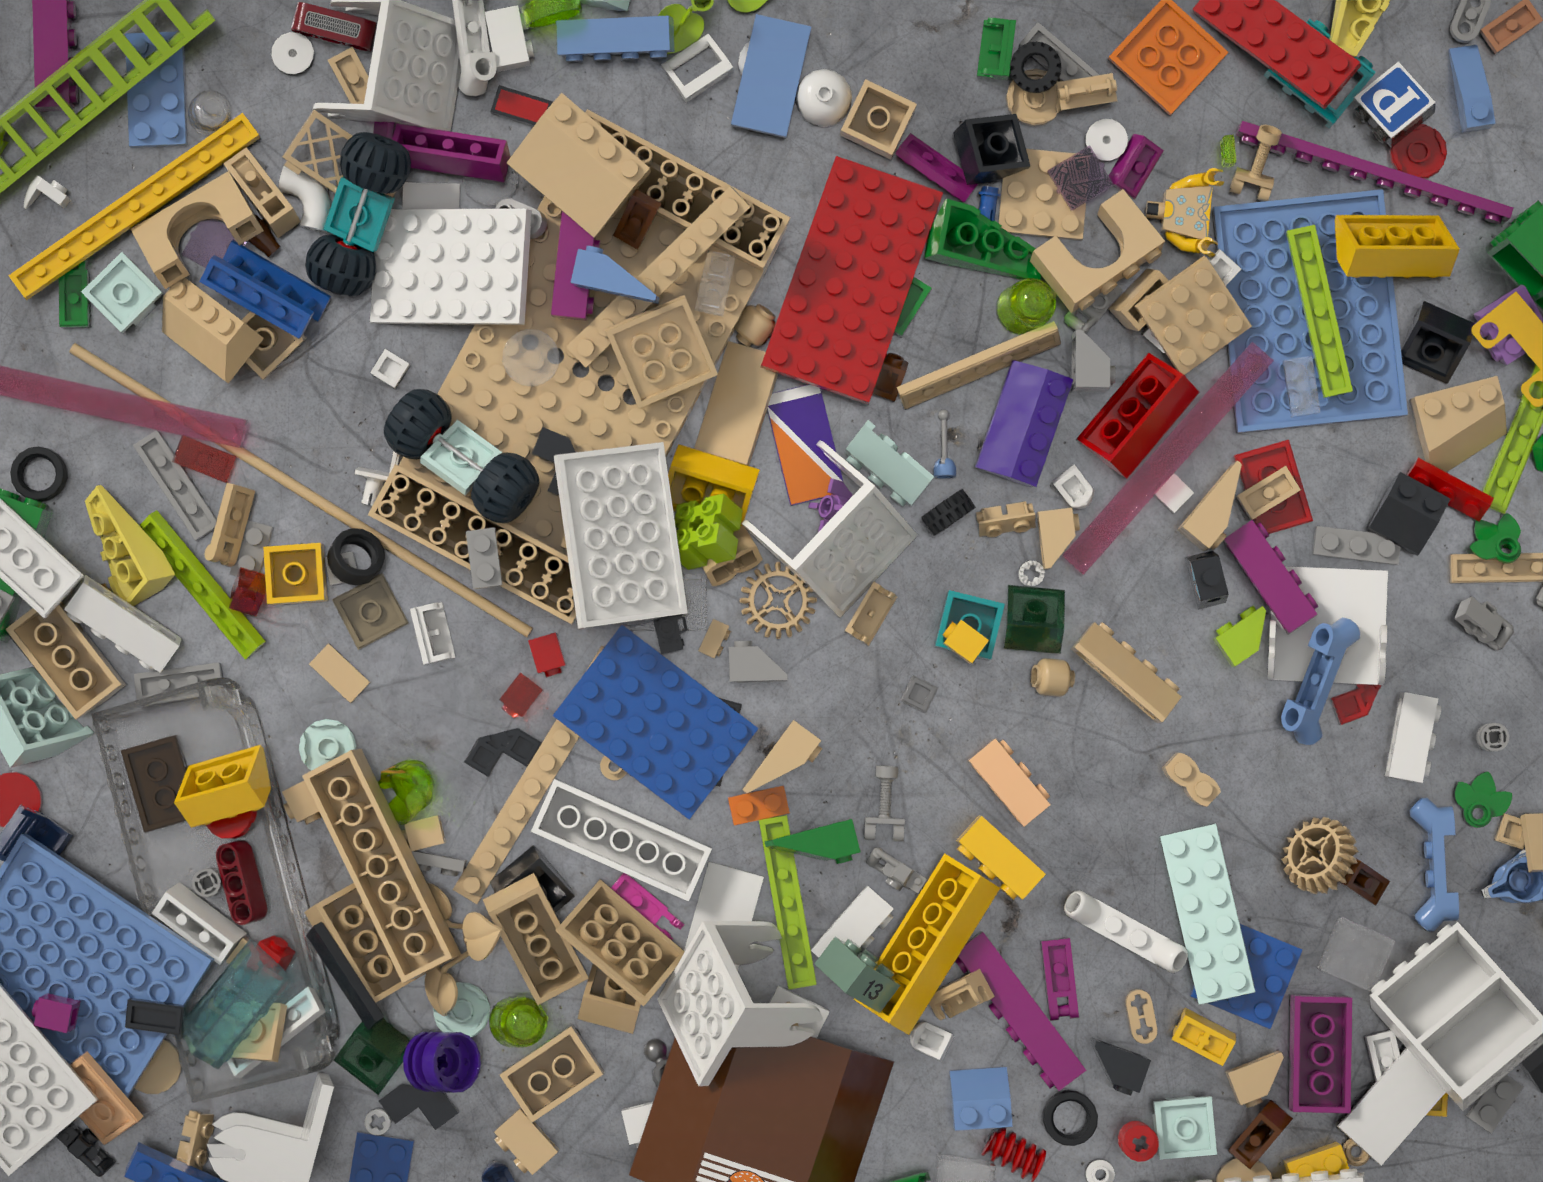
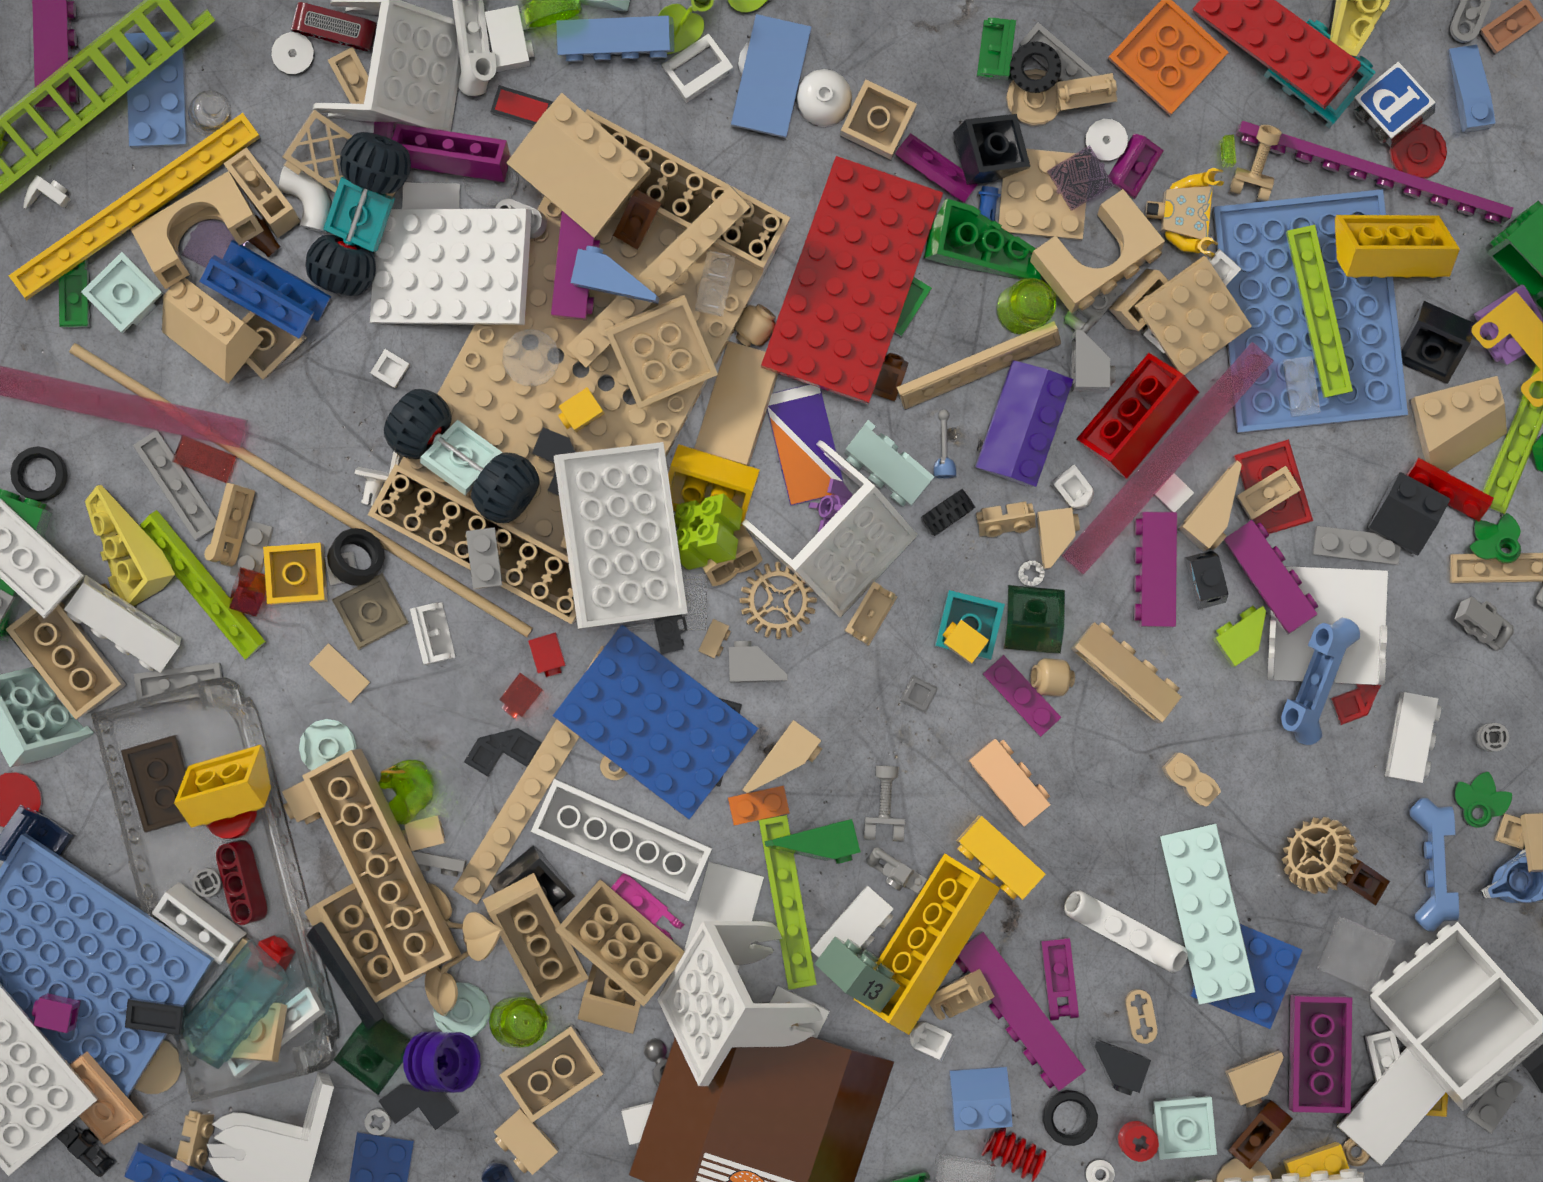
yellow hinge [1172,1008,1236,1066] -> none
none -> yellow brick [558,387,605,432]
none -> magenta plate [982,655,1062,737]
none -> magenta brick [1134,512,1177,628]

